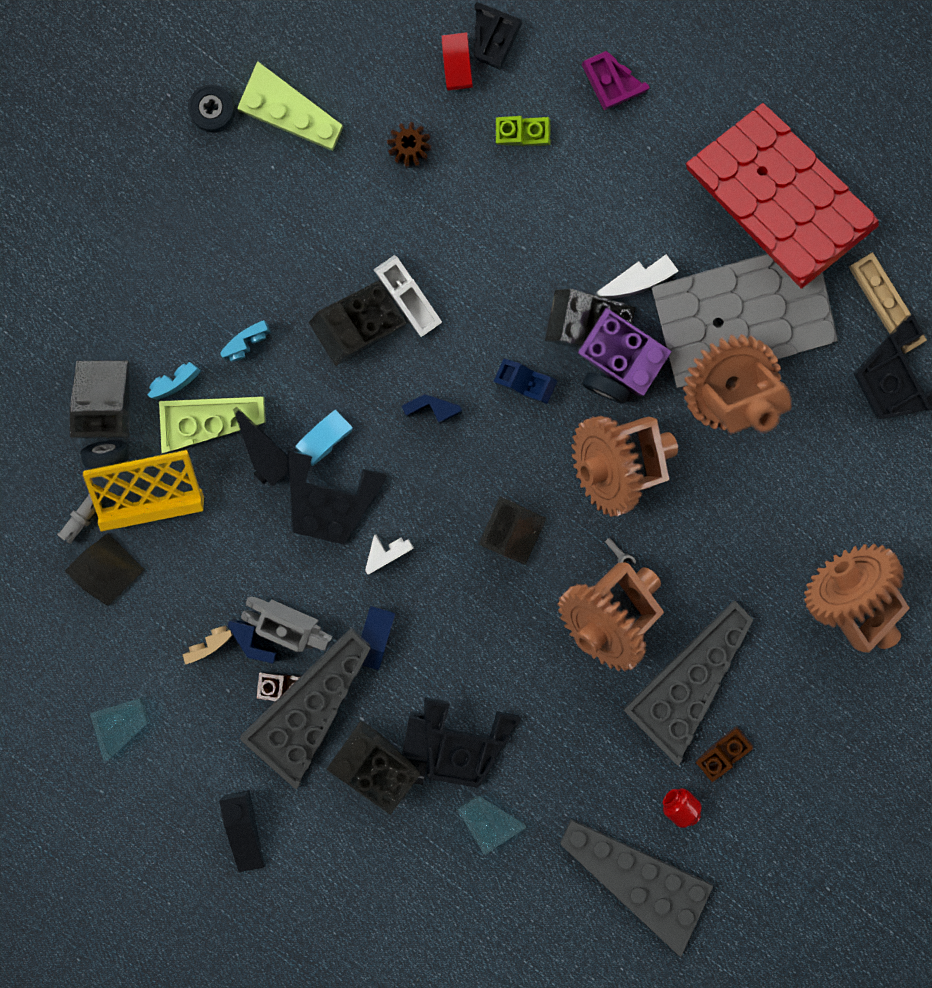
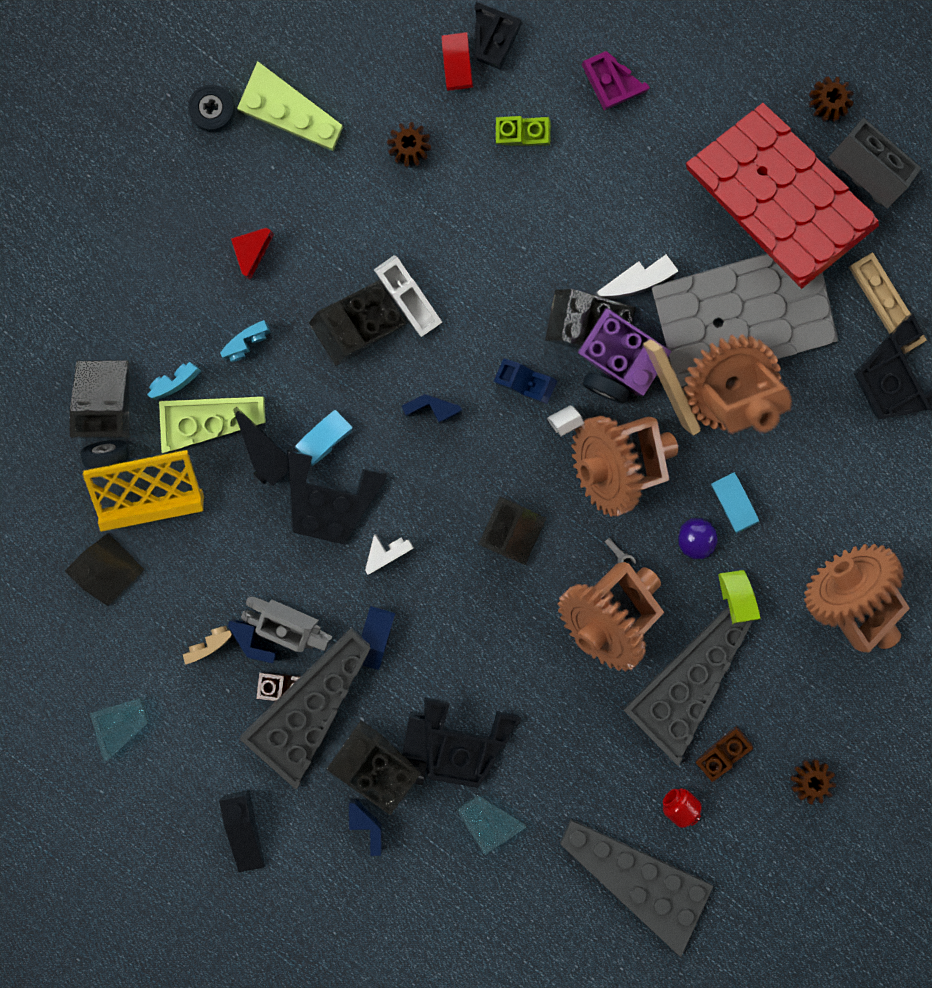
light grey pin [57,494,103,544] -> none
none -> red slope [231,228,274,280]
none -> dark blue slope [349,799,382,856]
none -> white slope [547,405,584,436]
none -> tan tile [643,339,701,436]
none -> dark purple hair [678,518,718,559]
none -> medium azure slope [711,472,759,533]
none -> lime slope [718,570,761,624]
none -> reddish brown gear [790,759,836,804]
none -> reddish brown gear [809,76,854,122]
none -> dark grey slope [829,117,921,209]

